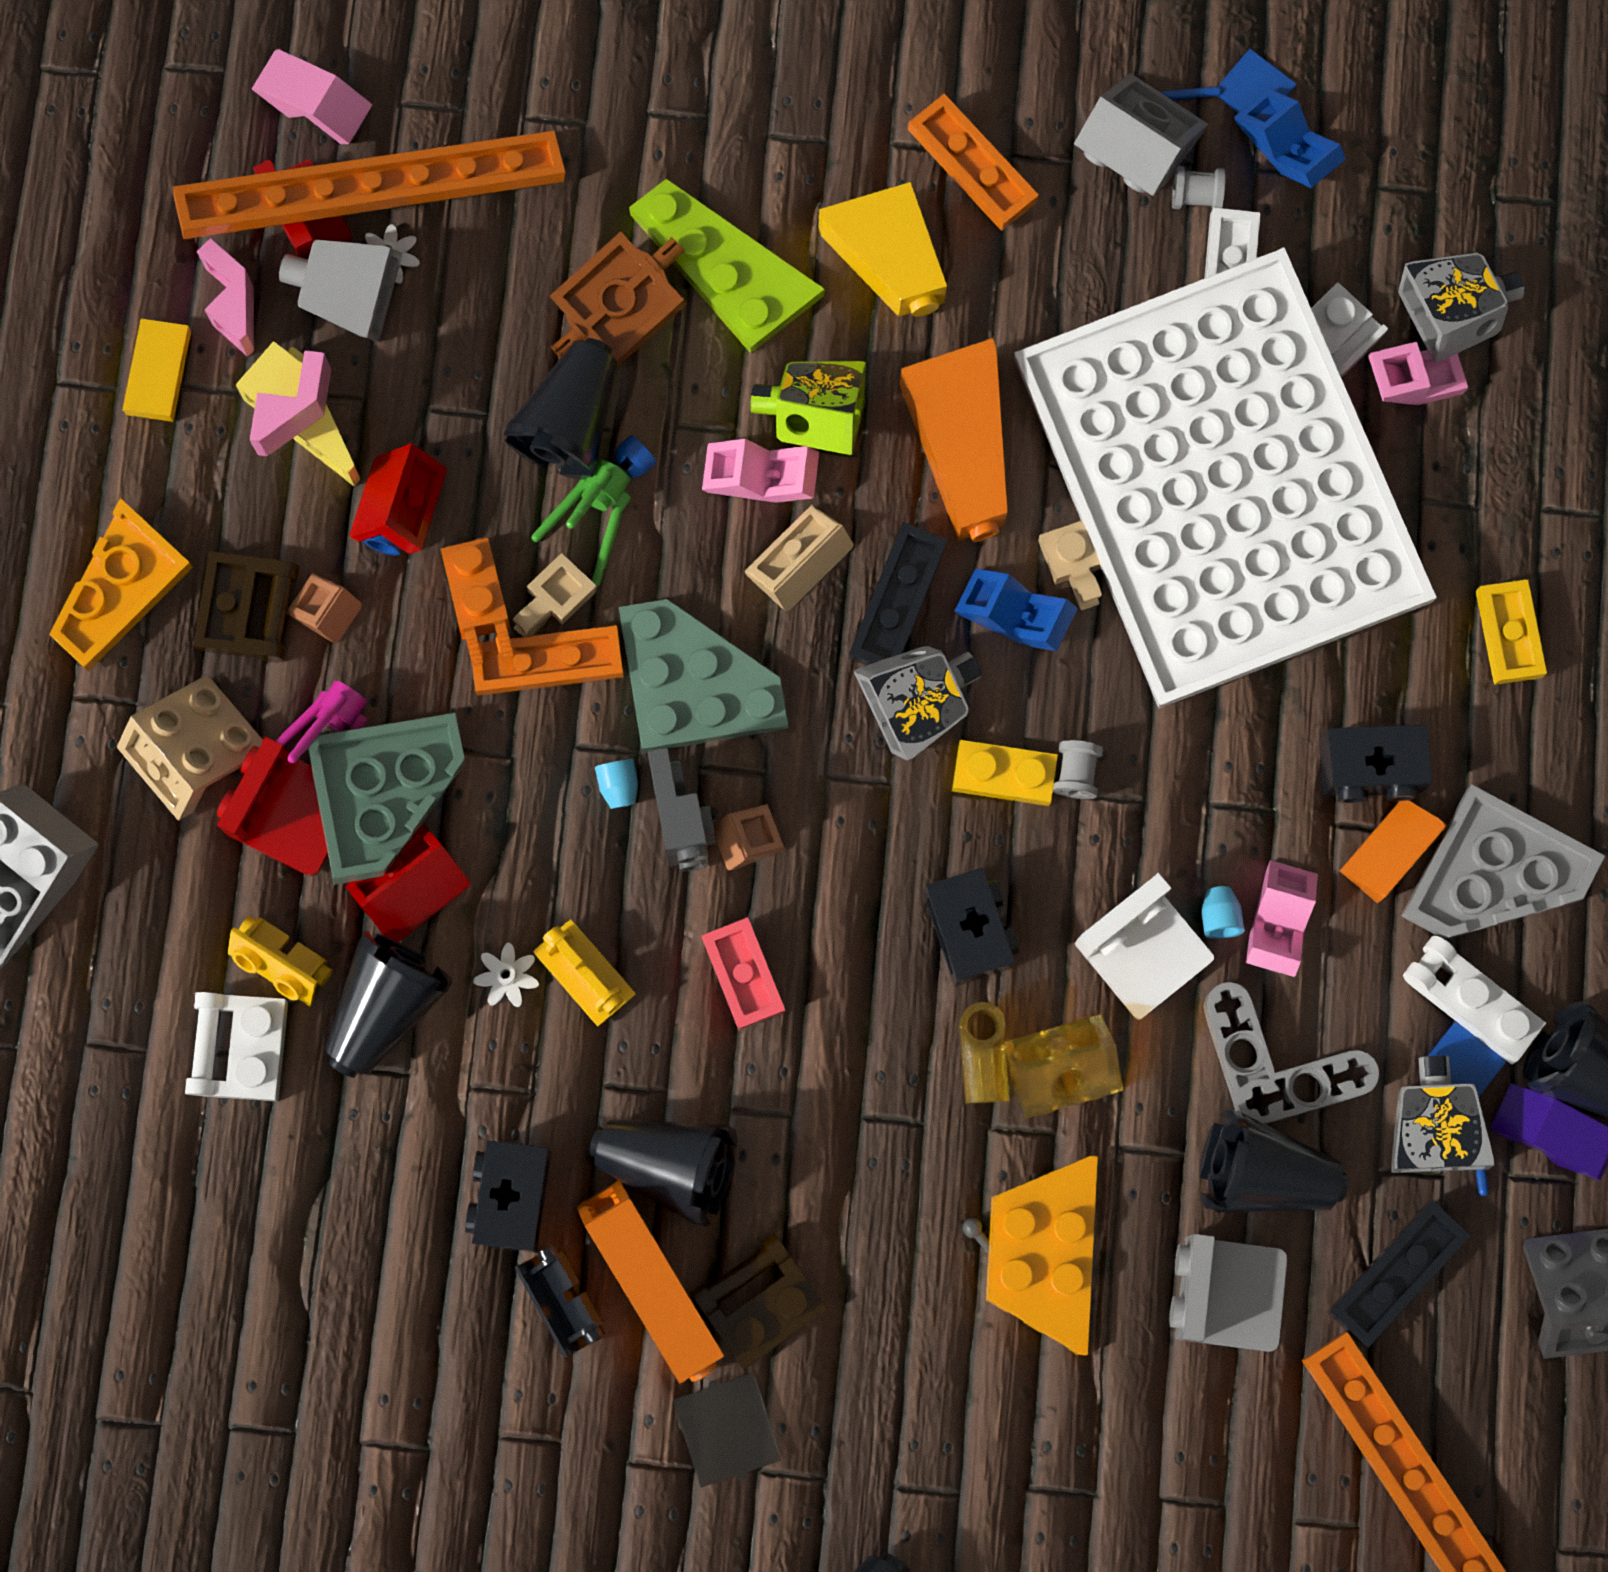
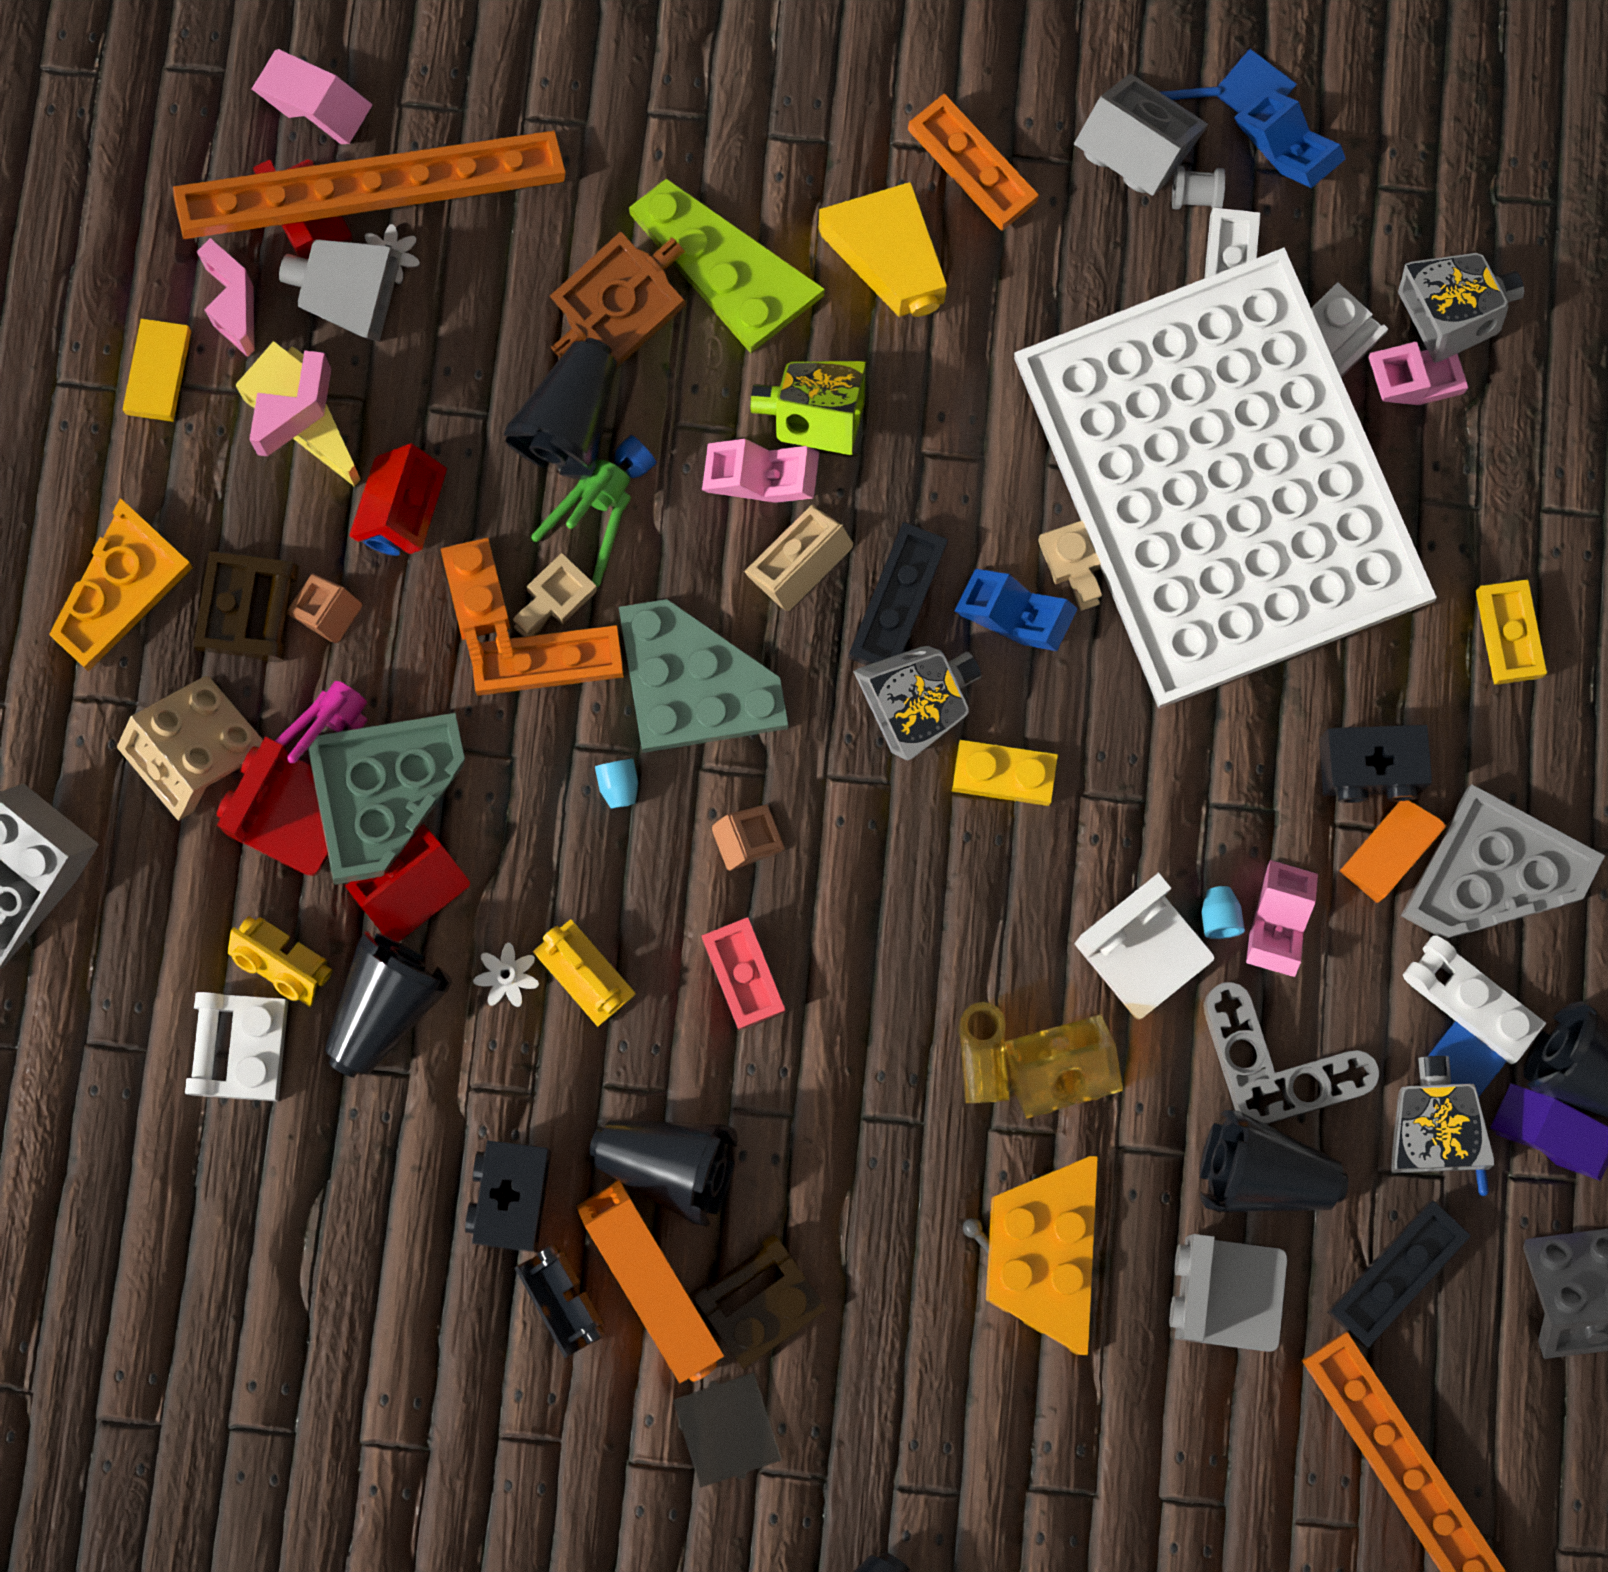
dark grey plate [647,748,716,872] -> none
orange slope [899,338,1008,542] -> none
black brick [923,867,1019,987] -> none
light grey bush [1053,740,1103,799] -> none

